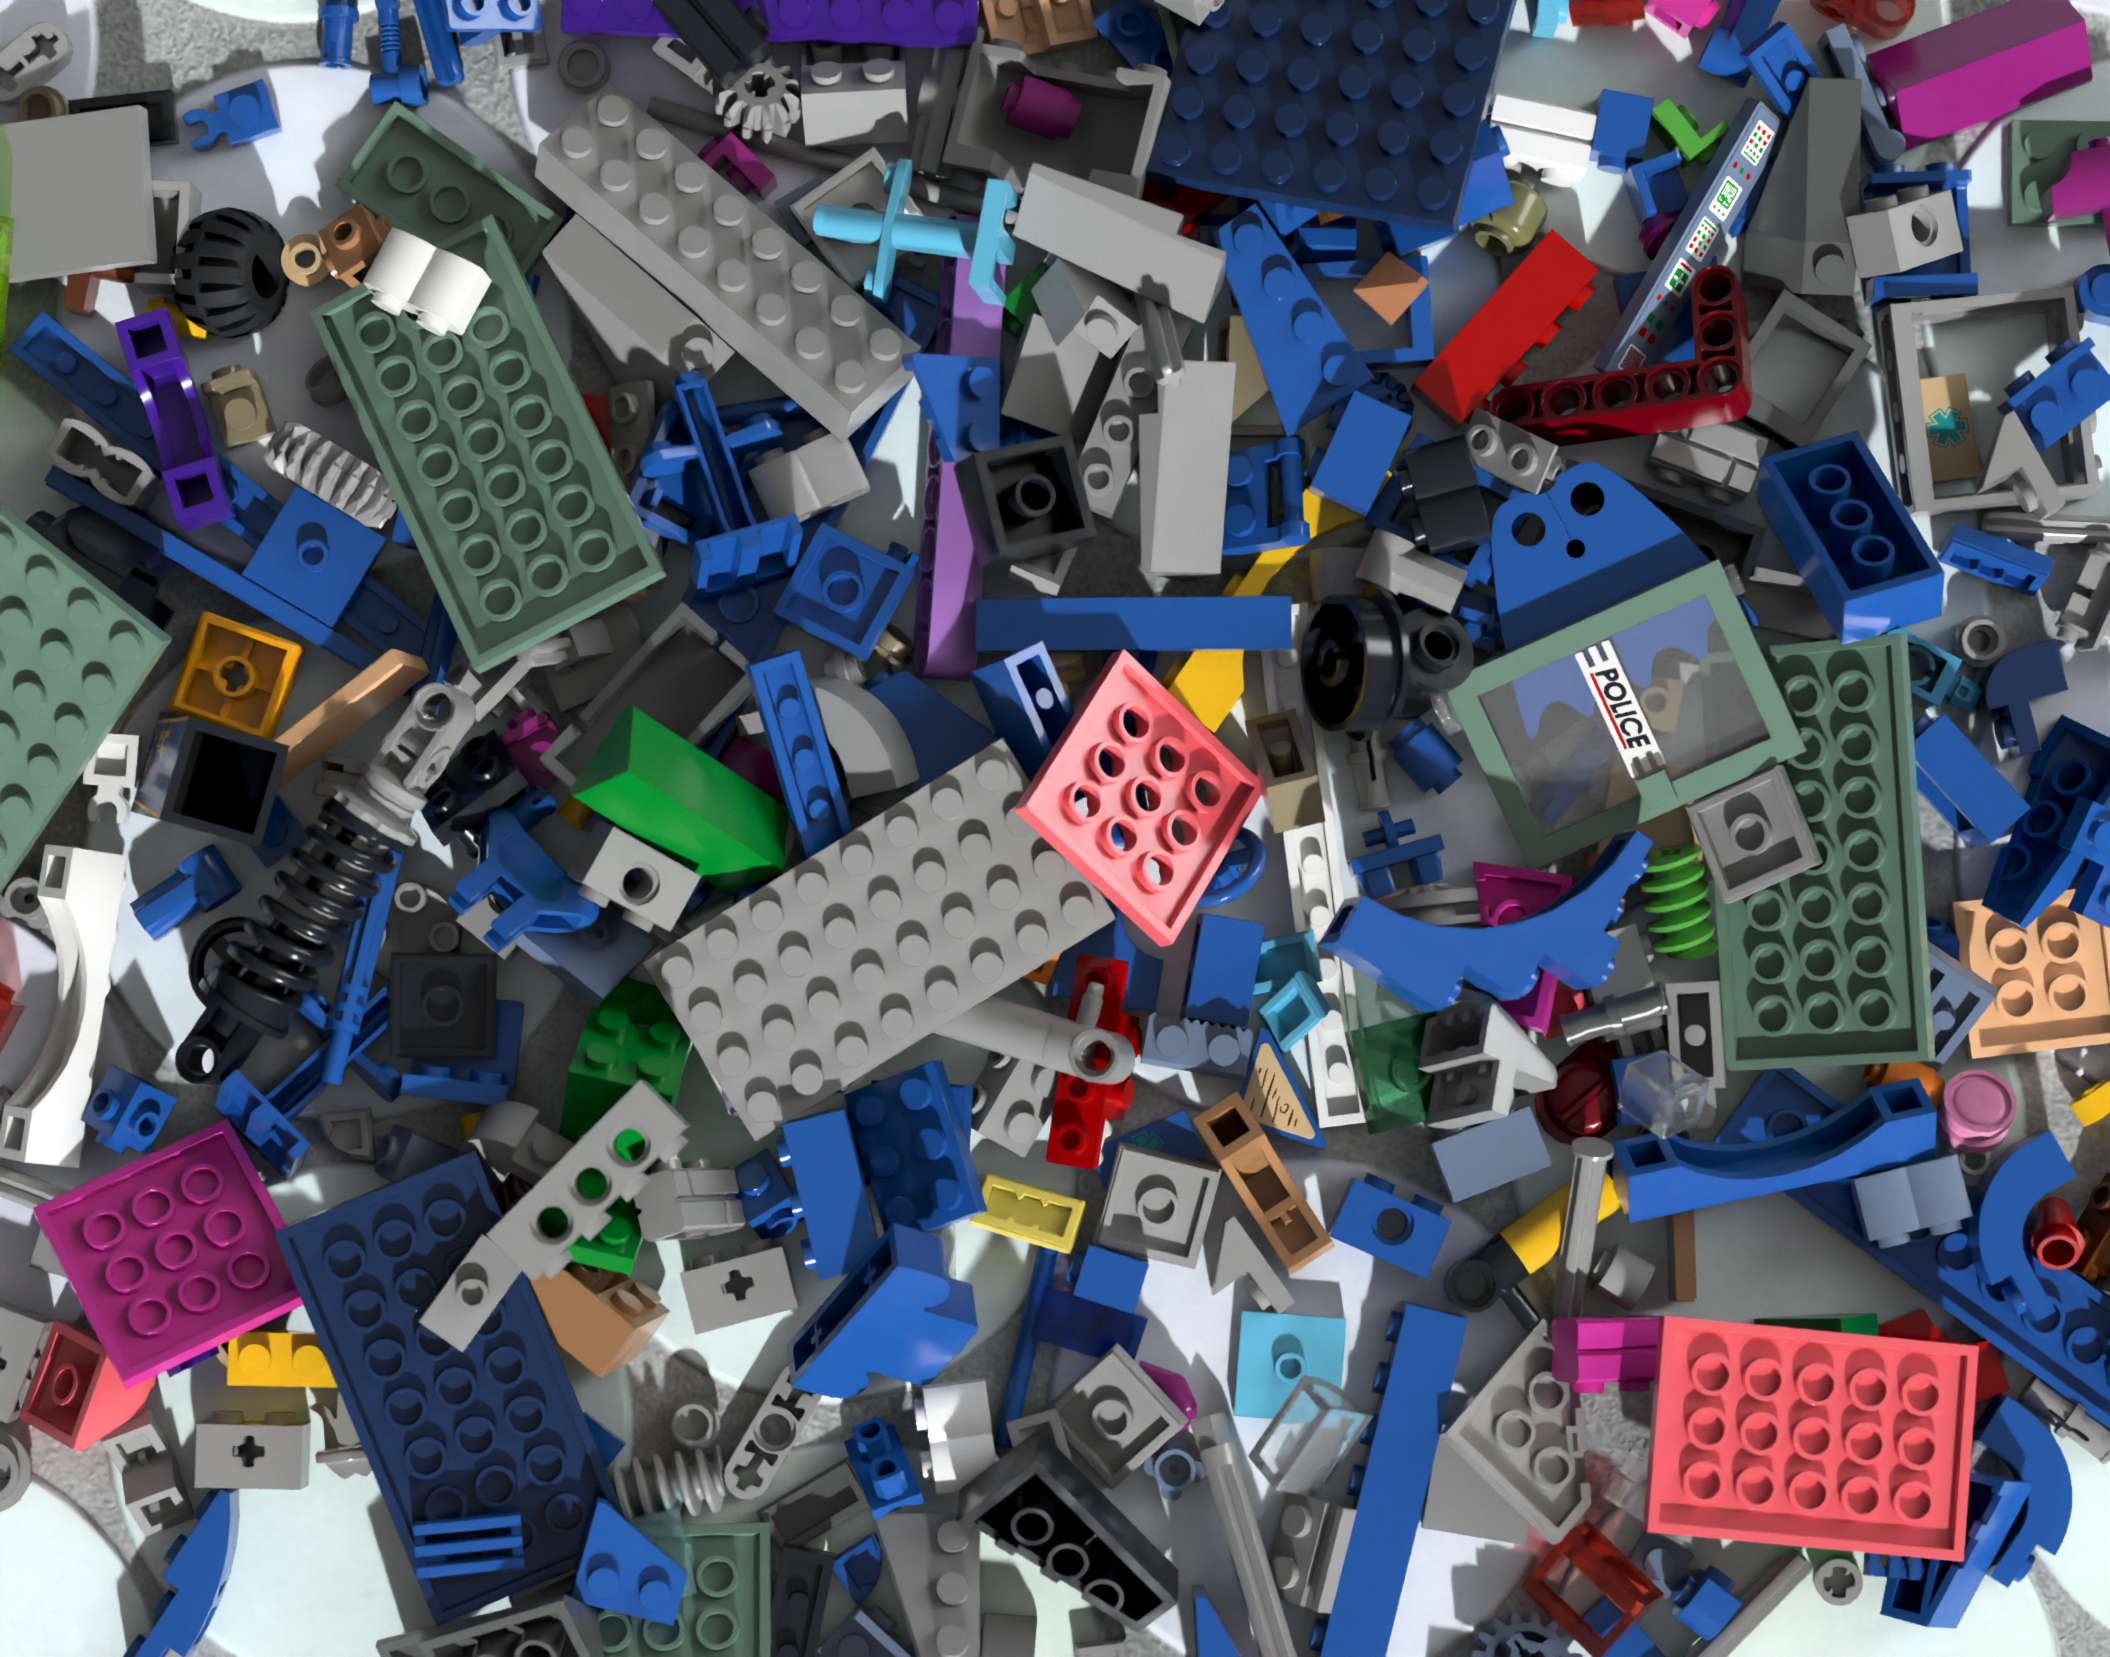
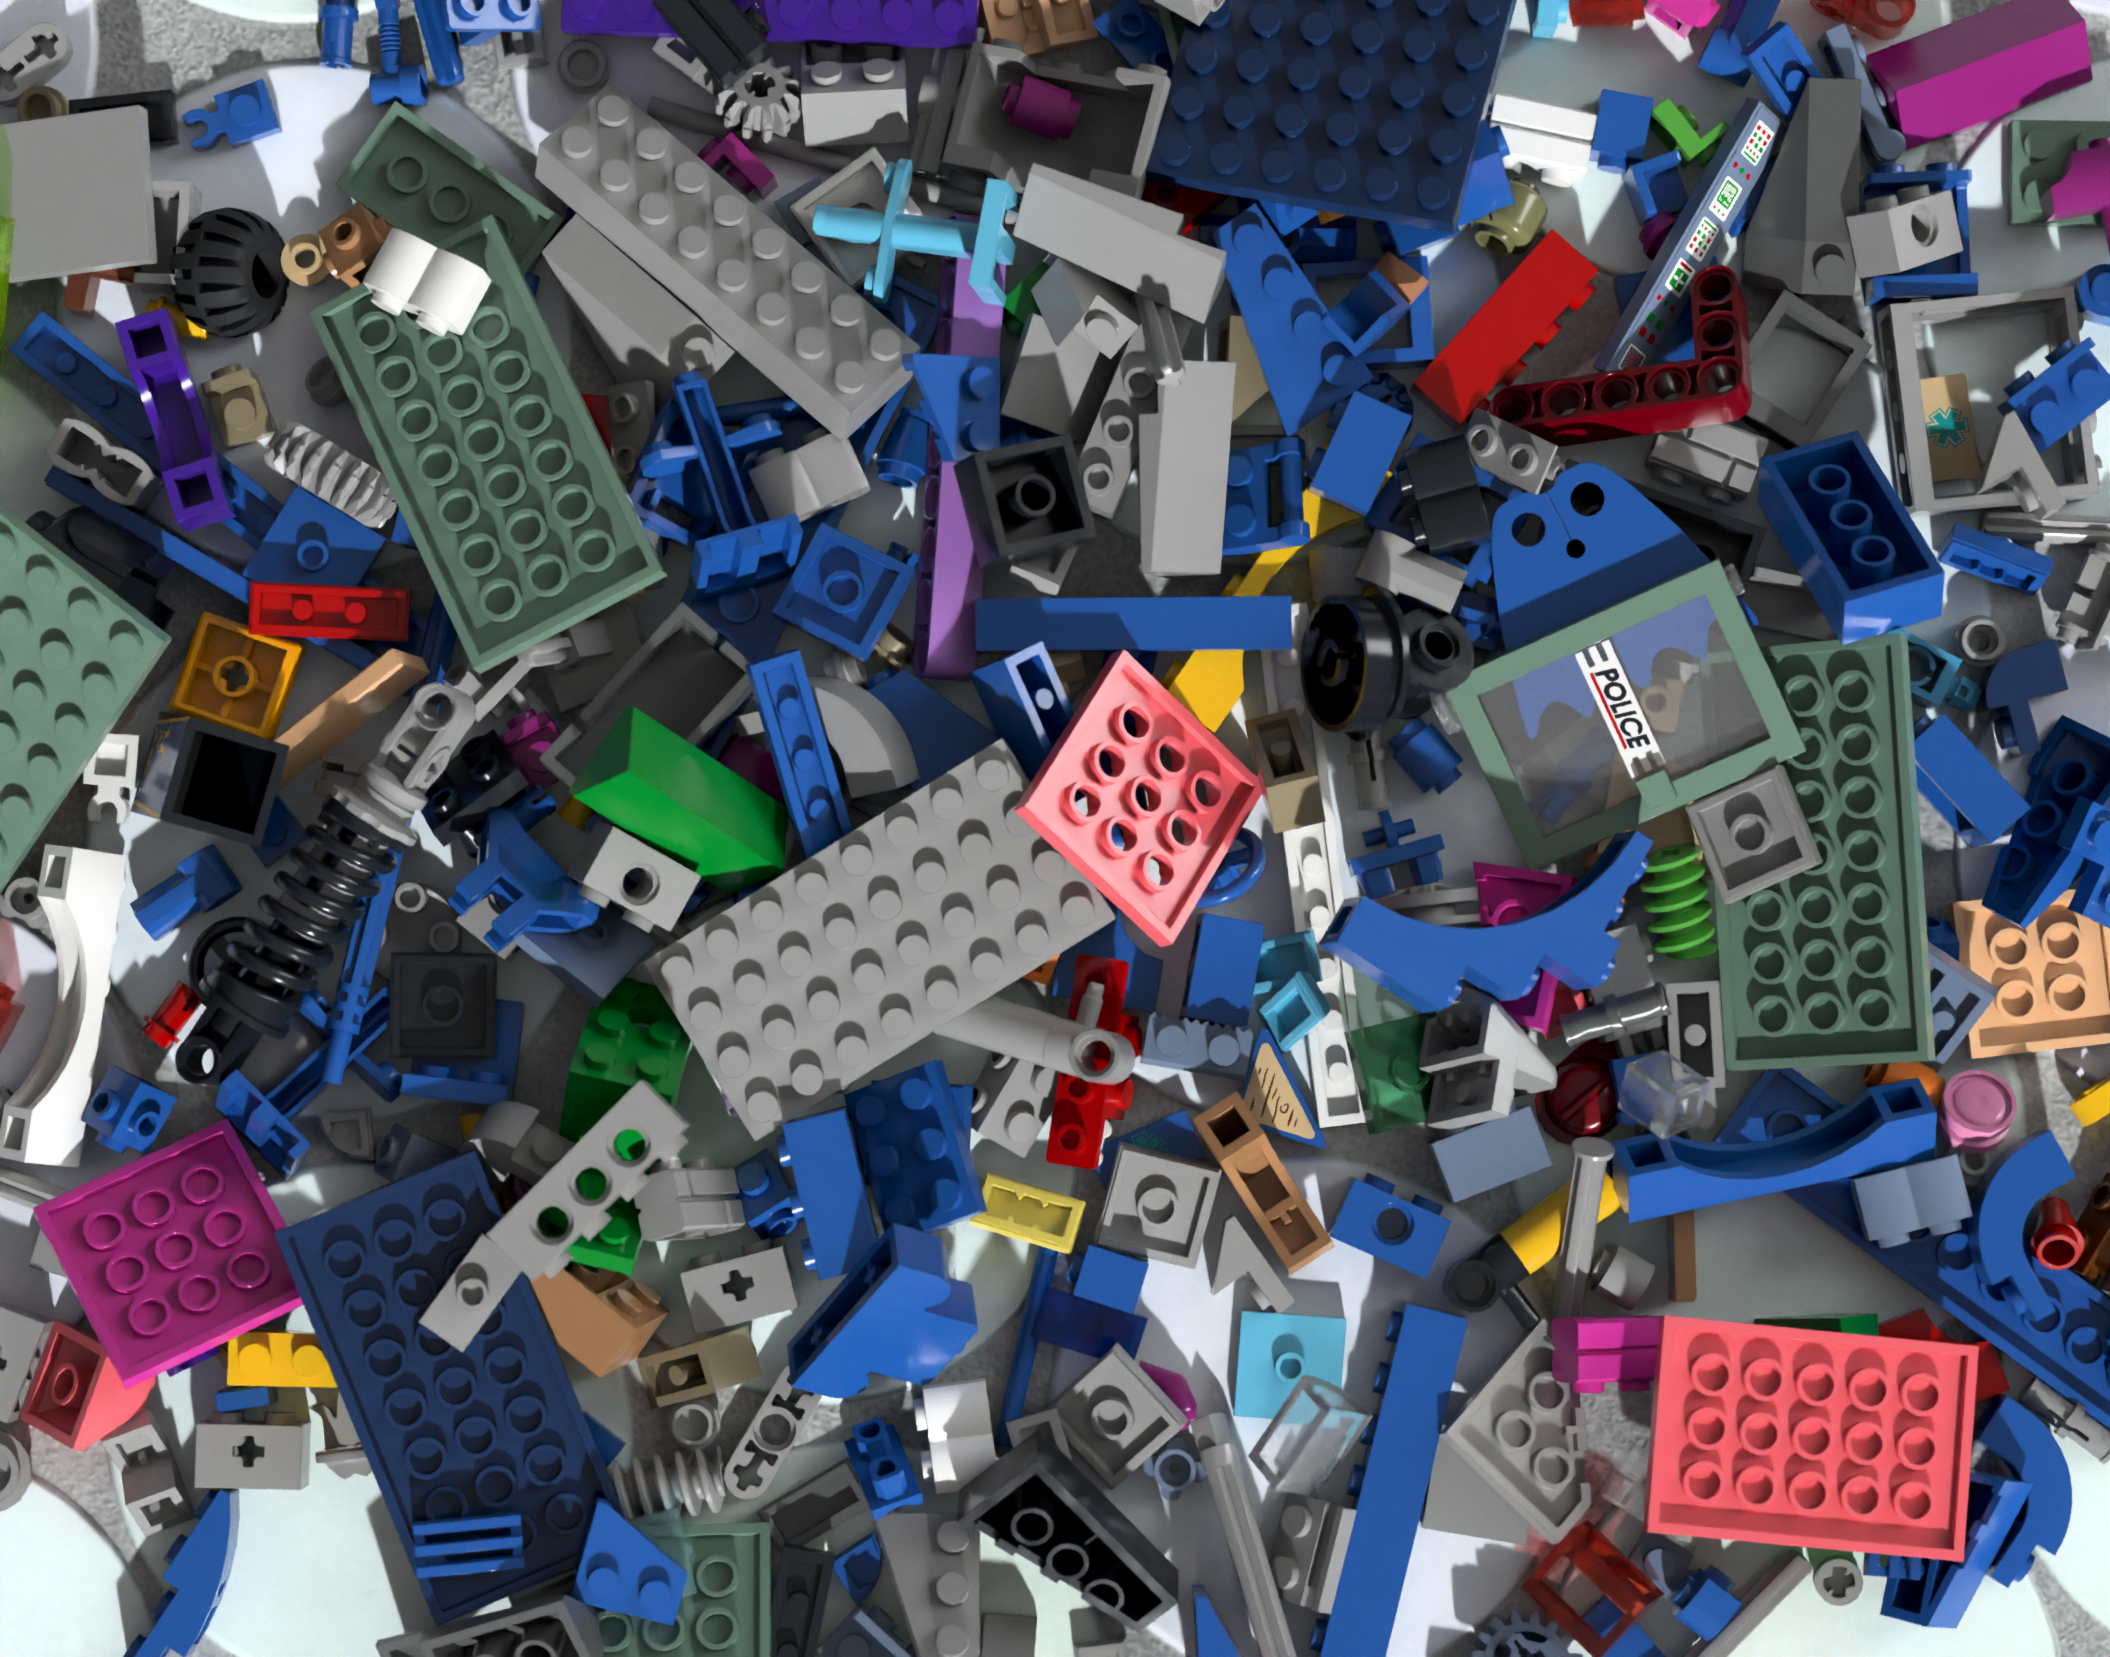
none -> red pin [141,980,202,1049]
none -> blue tile [215,1386,279,1412]
none -> red tile [248,581,412,643]
none -> dark tan slope [636,1325,763,1409]
none -> blue cone [876,407,929,489]
none -> blue panel [1321,268,1412,357]

